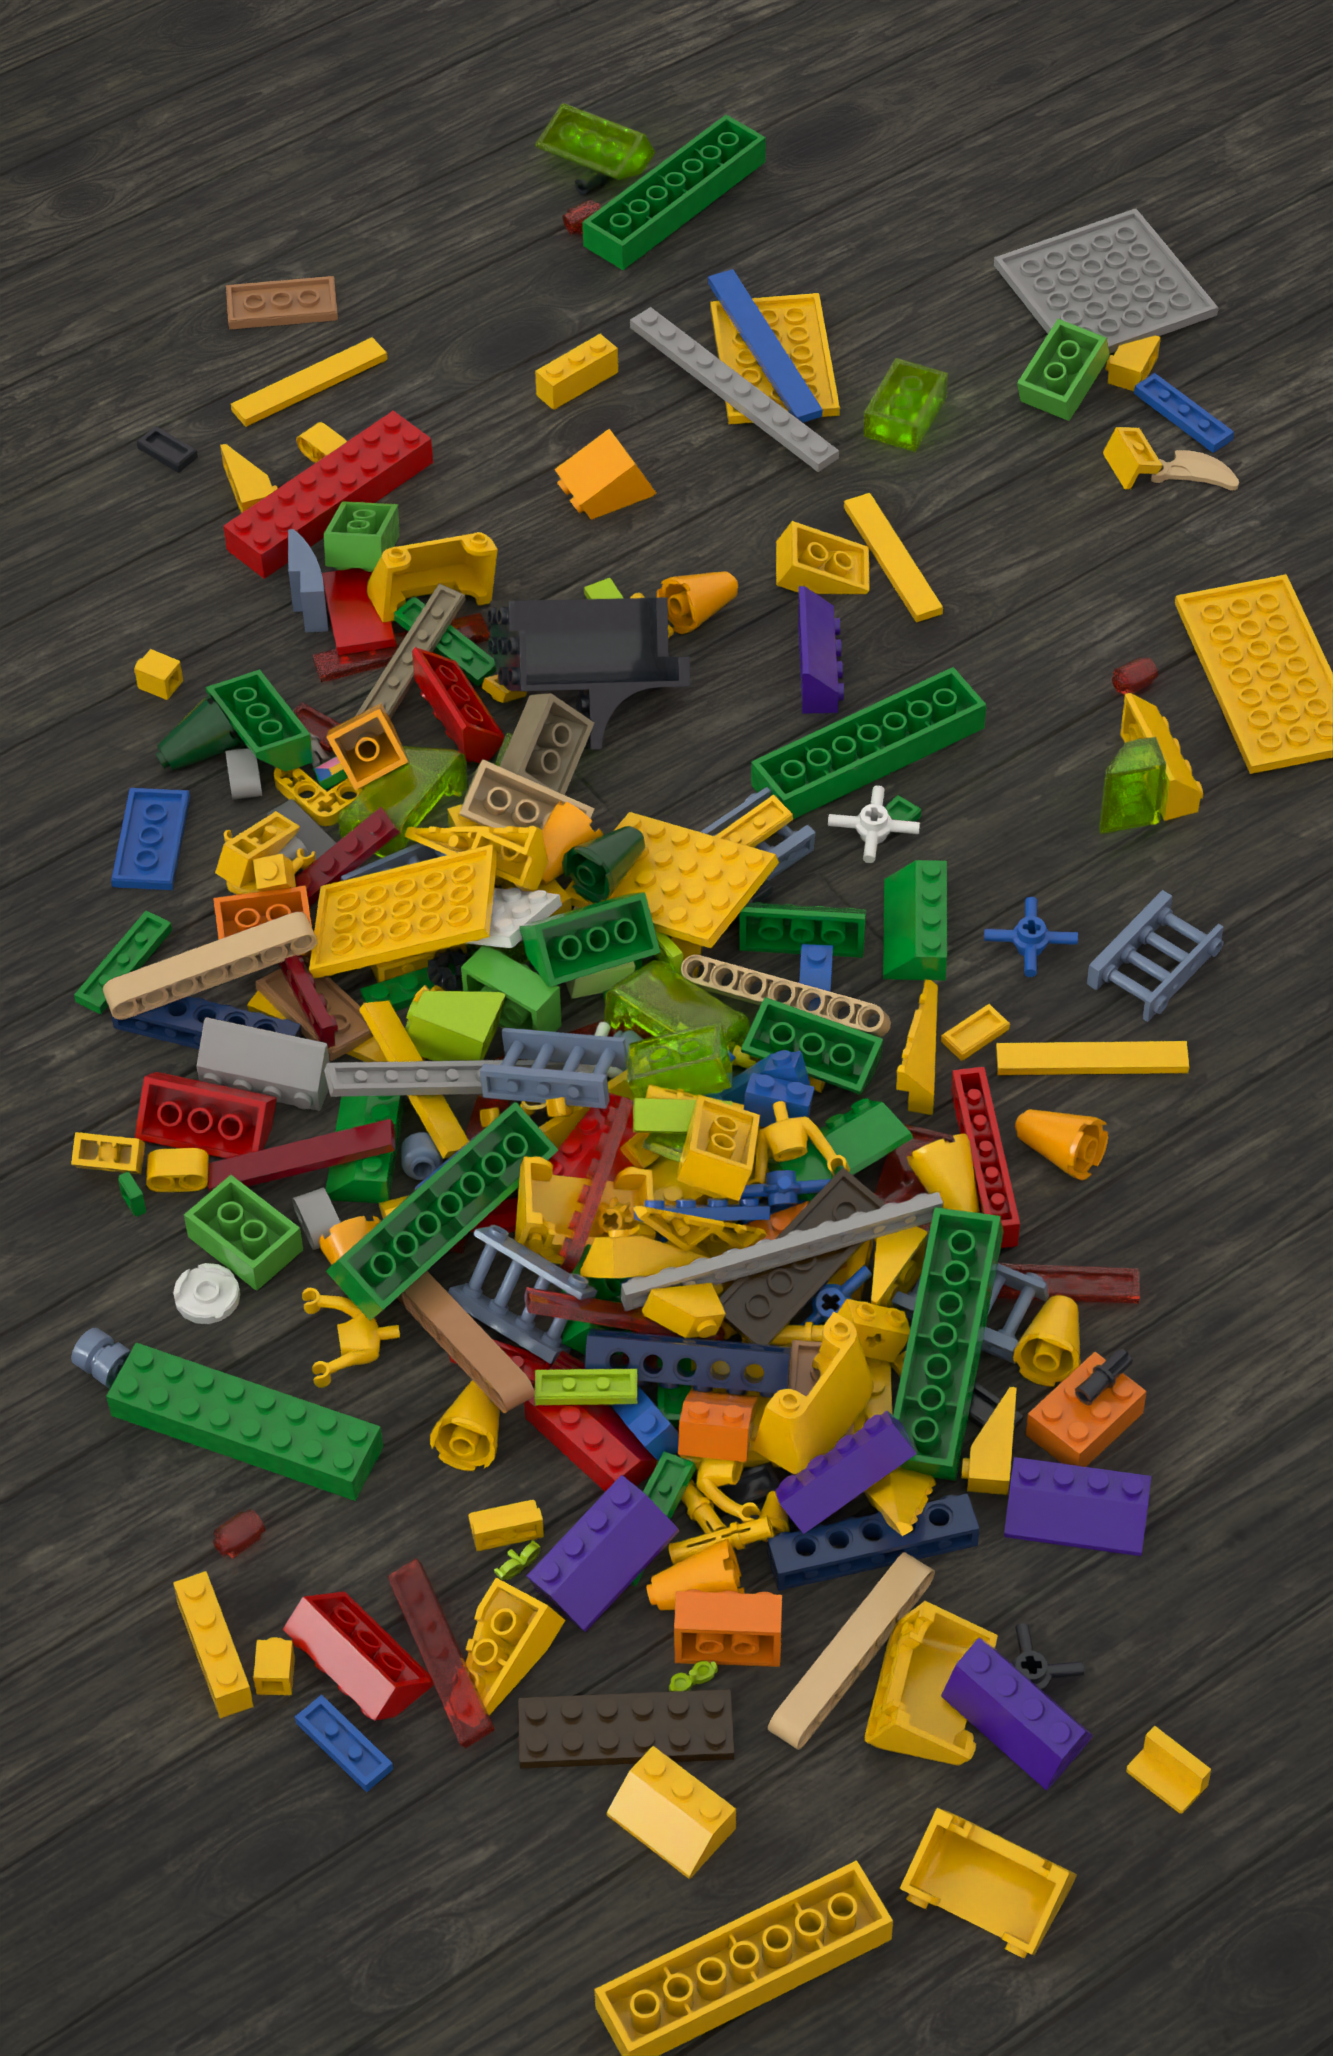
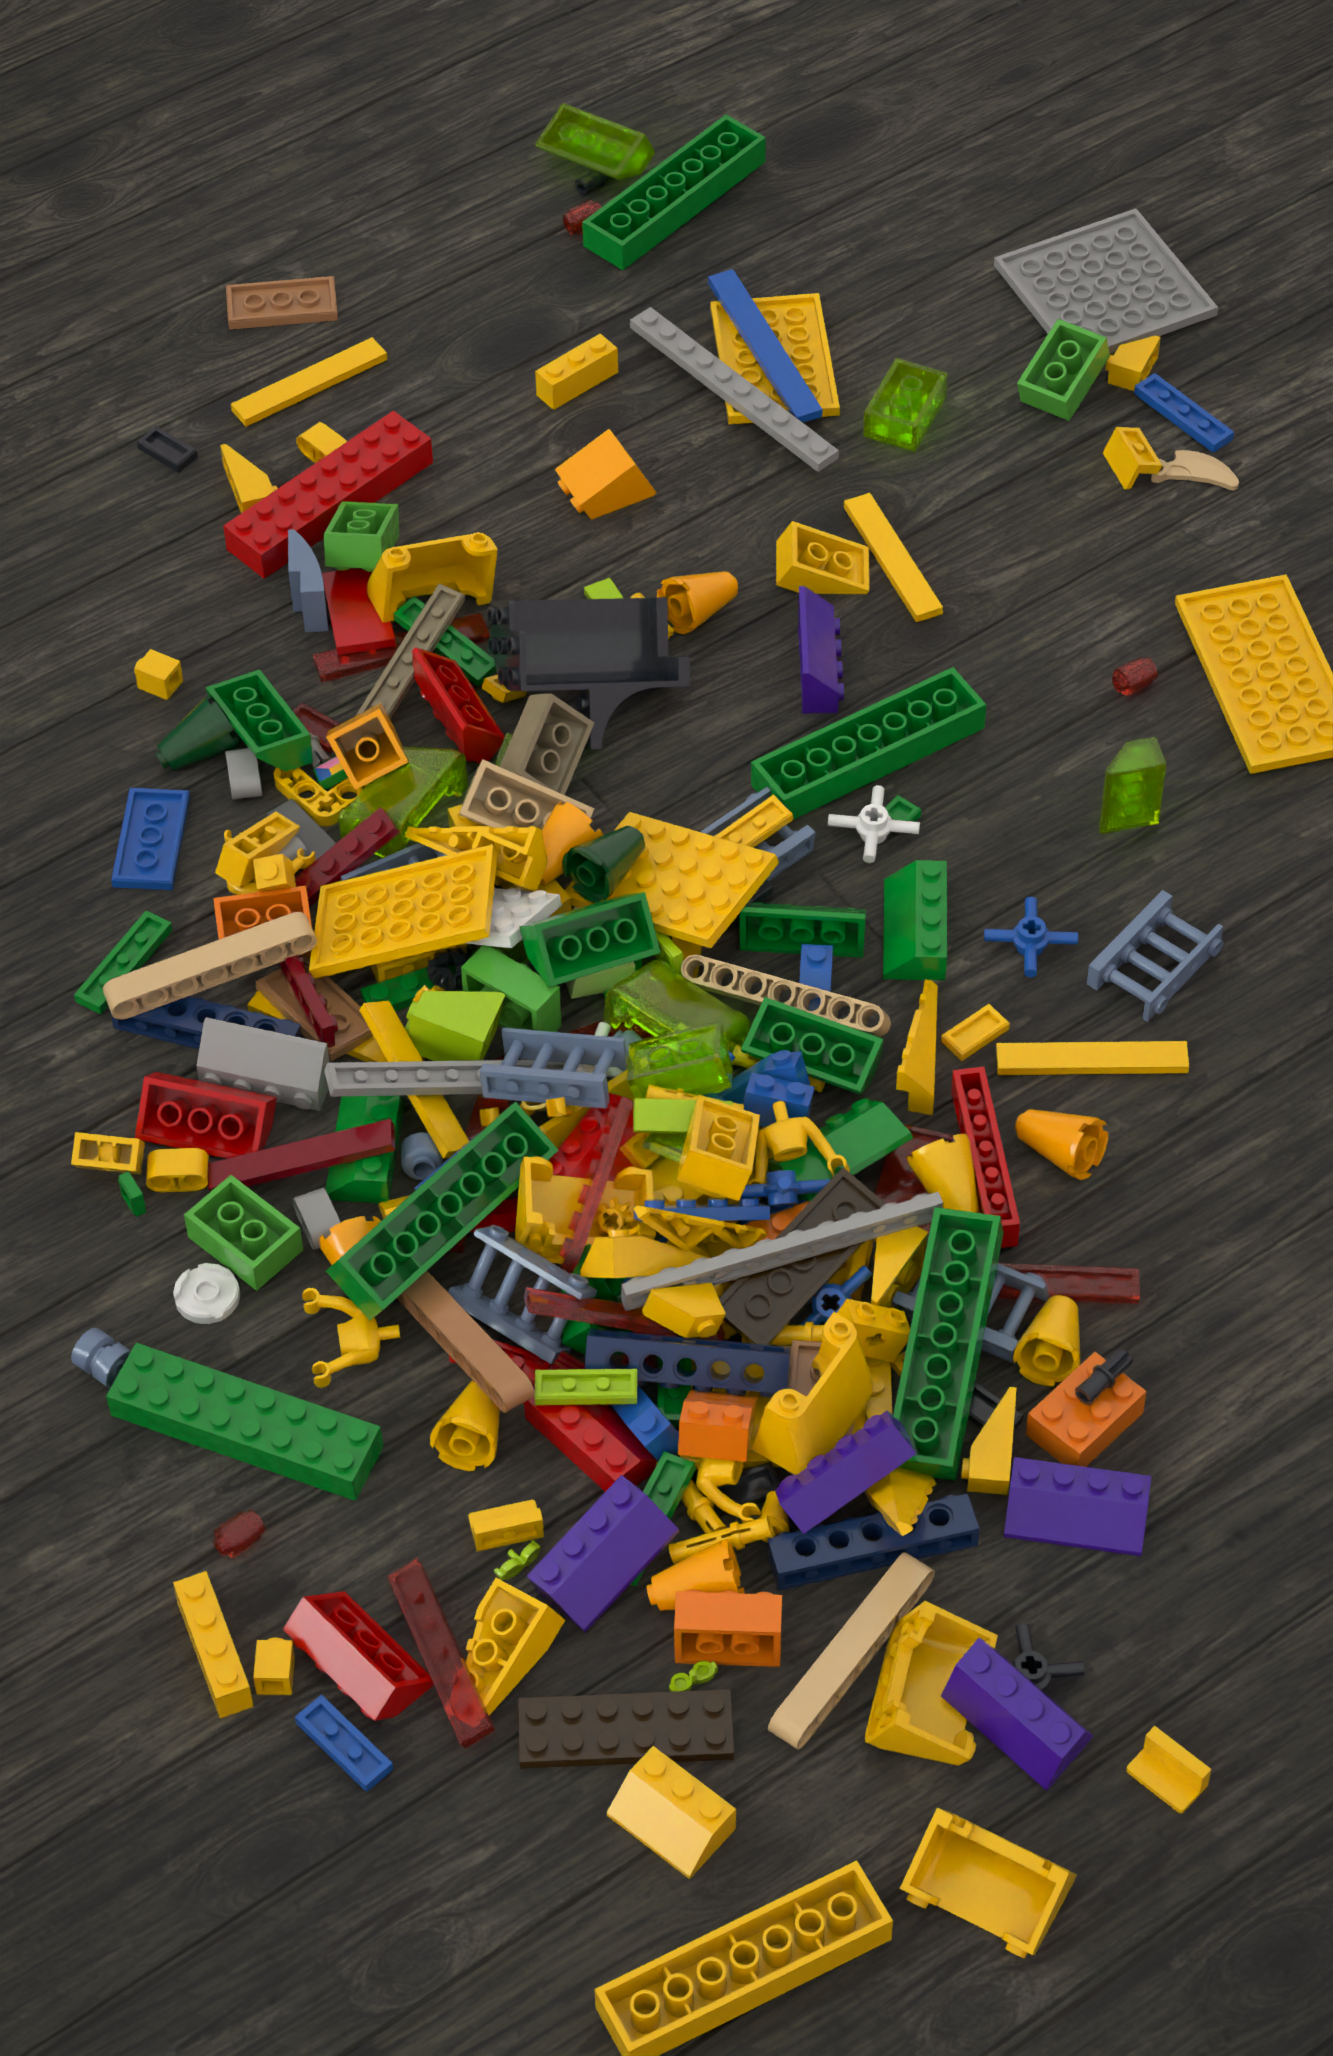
yellow slope [1120,693,1203,821] -> none

